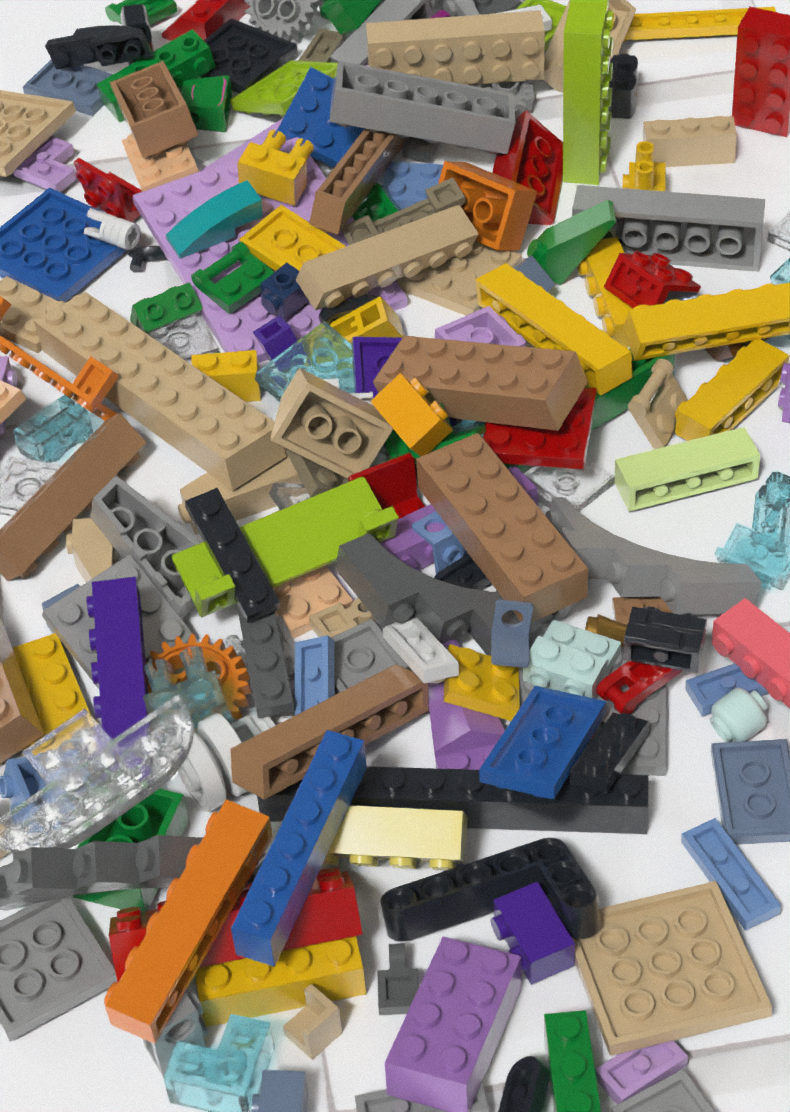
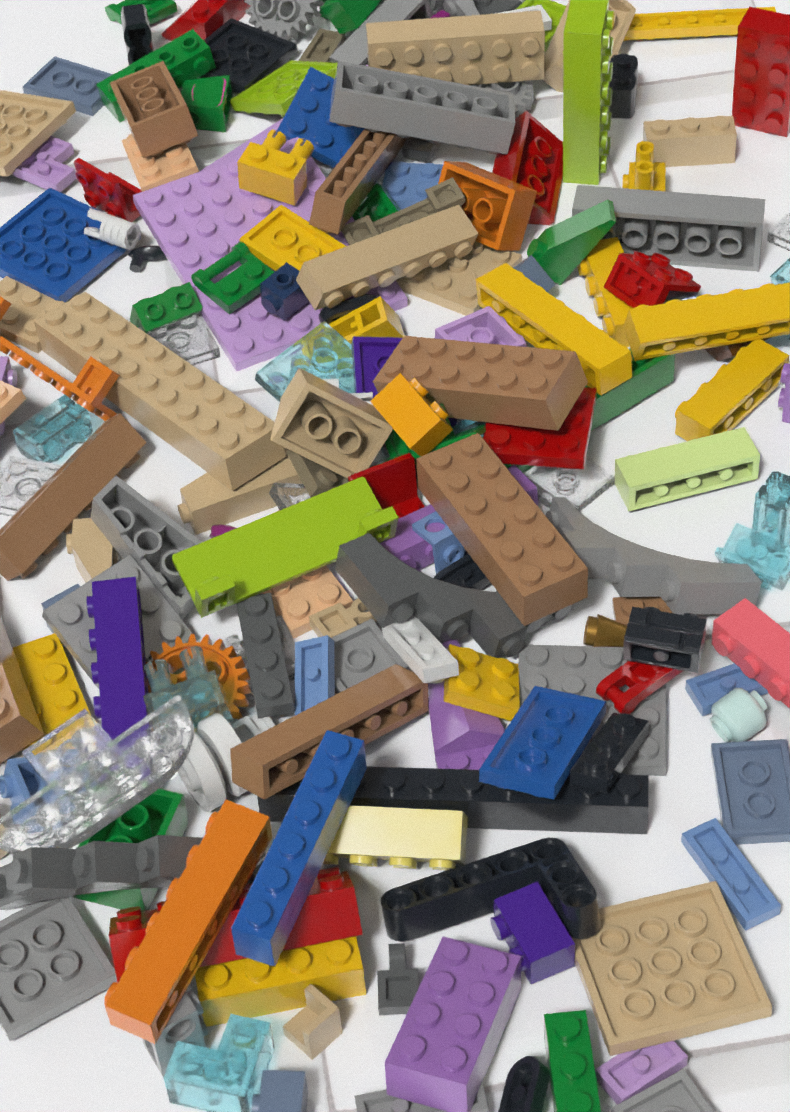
black slope [45,25,154,70] -> none
teal slope [166,180,263,259] -> none
black plate [185,488,280,623] -> none
yellow brick [191,350,261,402] -> none
dark purple brick [253,315,307,374] -> none
sand blue bracket [491,600,533,668] -> none
light aqua plate [523,619,621,699] -> none
tan plate [628,359,688,449] -> none

